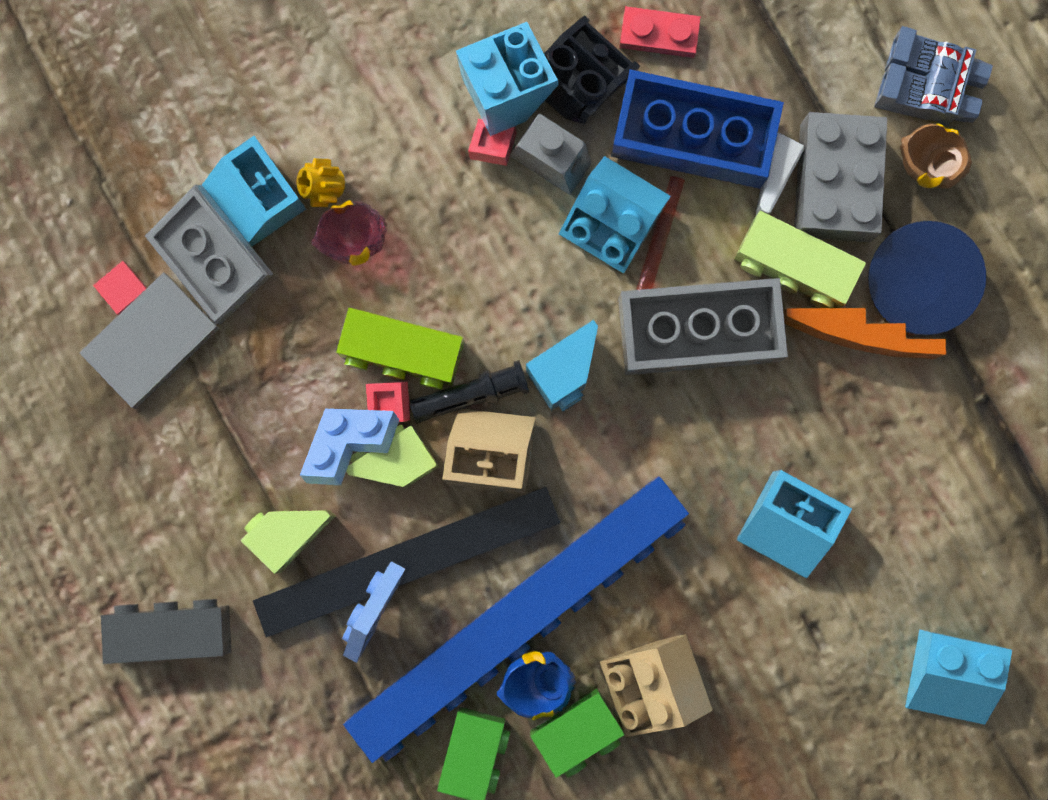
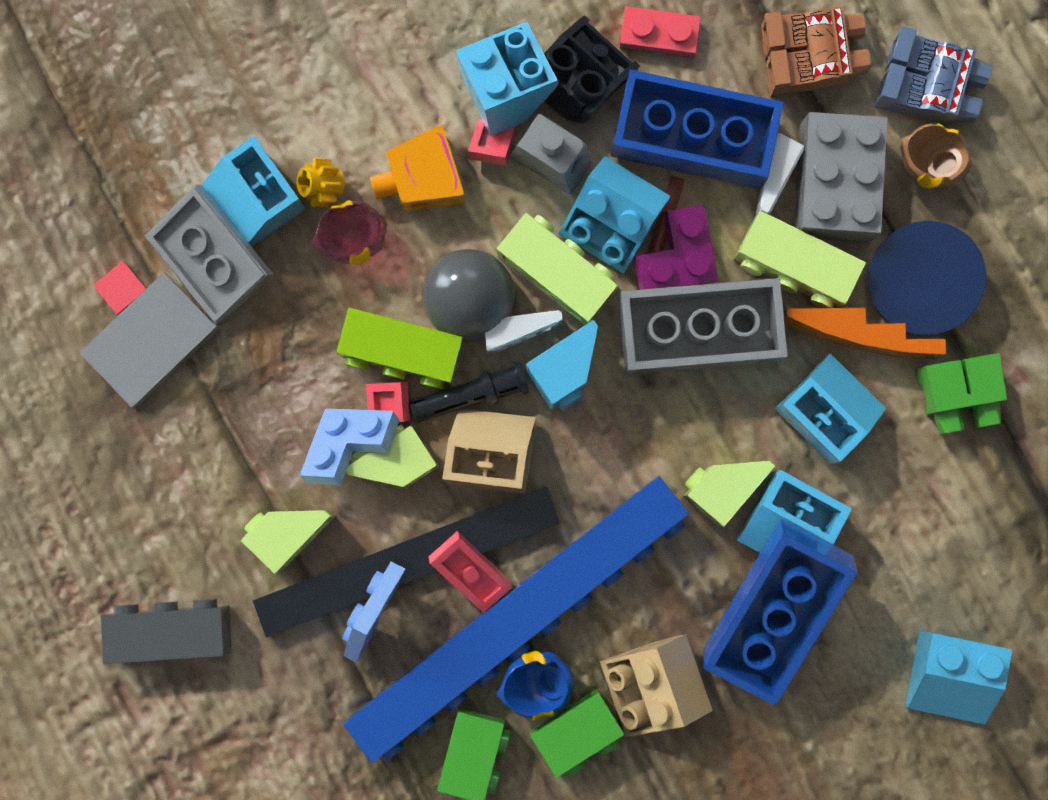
none -> light orange torso [370,125,466,211]
none -> dark grey piece [422,249,515,342]
none -> coral plate [428,531,513,613]
none -> white slope [485,310,563,355]
none -> yellowish green brick [496,213,618,325]
none -> magenta plate [634,205,719,290]
none -> yellowish green slope [684,461,775,527]
none -> blue brick [703,518,858,706]
none -> nougat hips [761,6,871,97]
none -> medium azure slope [775,354,886,464]
none -> bright green hips [915,353,1007,434]

